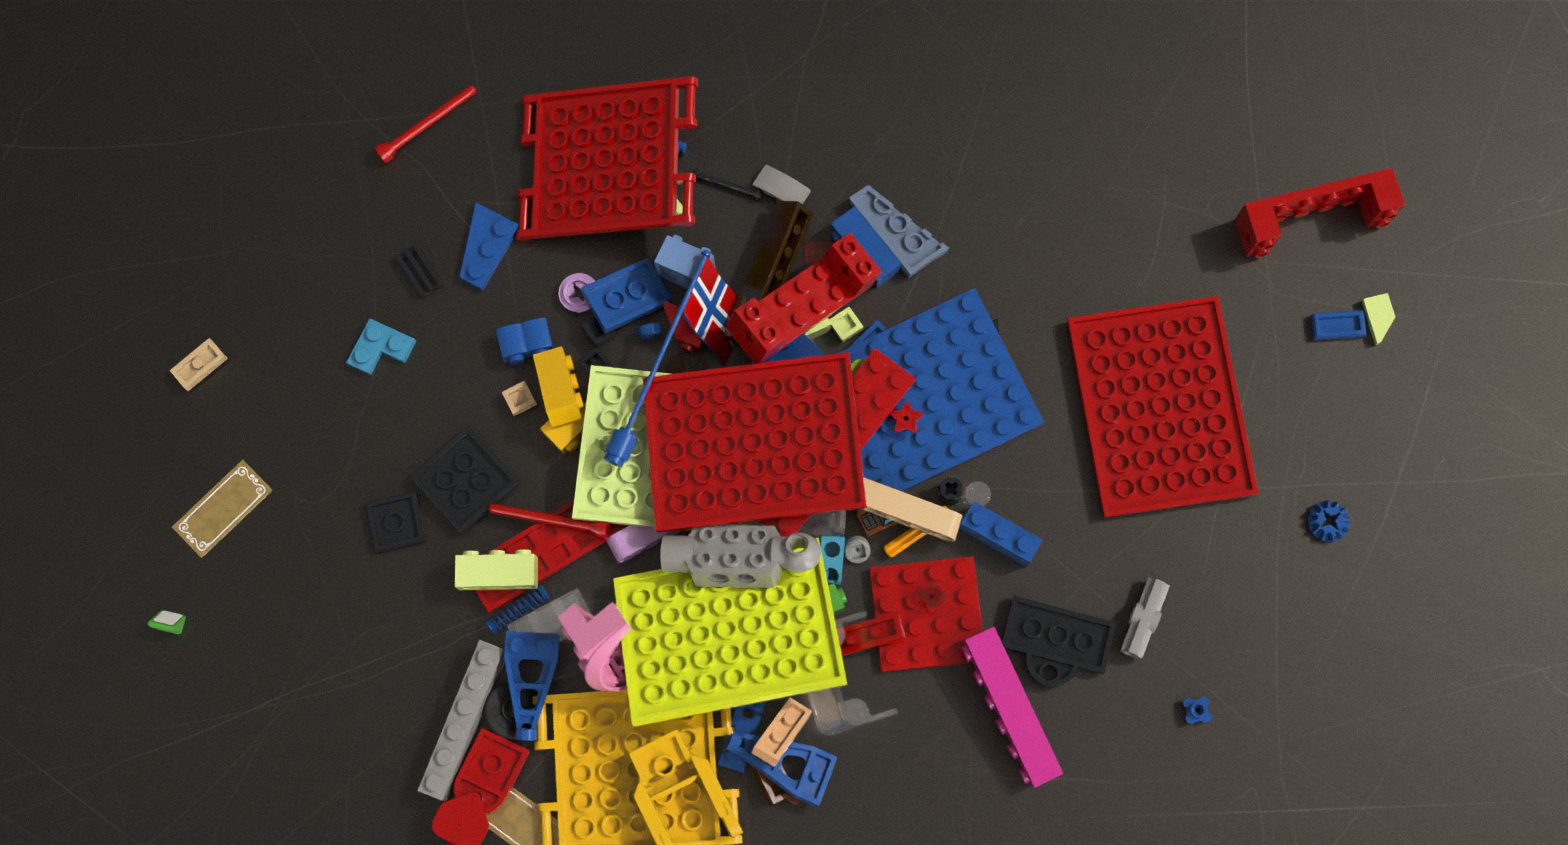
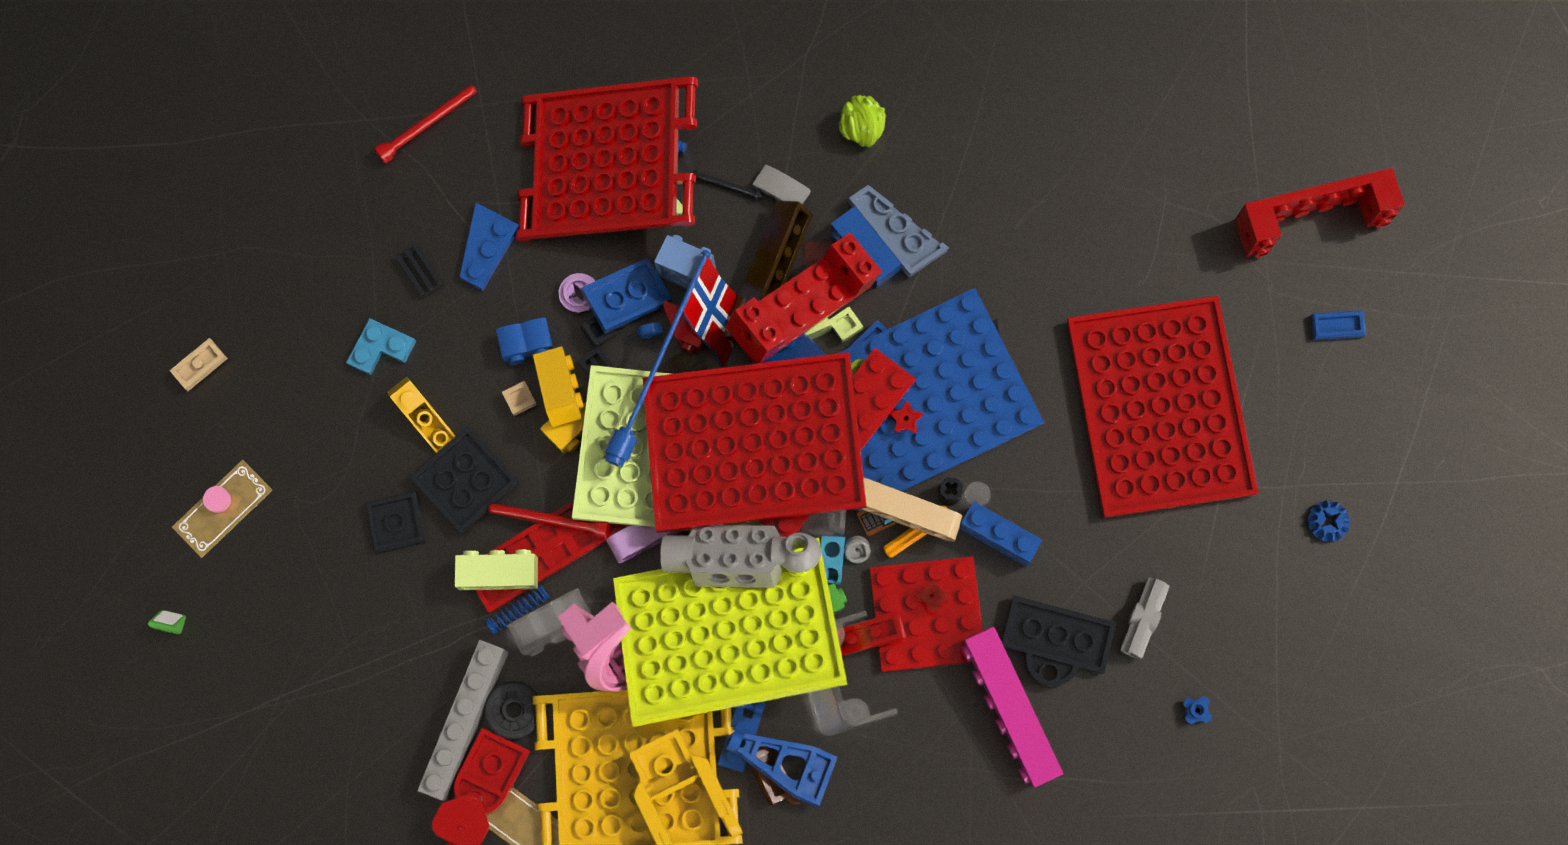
blue plate [504,631,560,740] -> none
light nougat plate [752,698,812,767] -> none
yellowish green tile [1361,293,1395,345] -> none
none -> bright pink tile [203,486,231,513]
none -> yellow slope [387,377,456,453]
none -> lime hair [839,95,886,147]

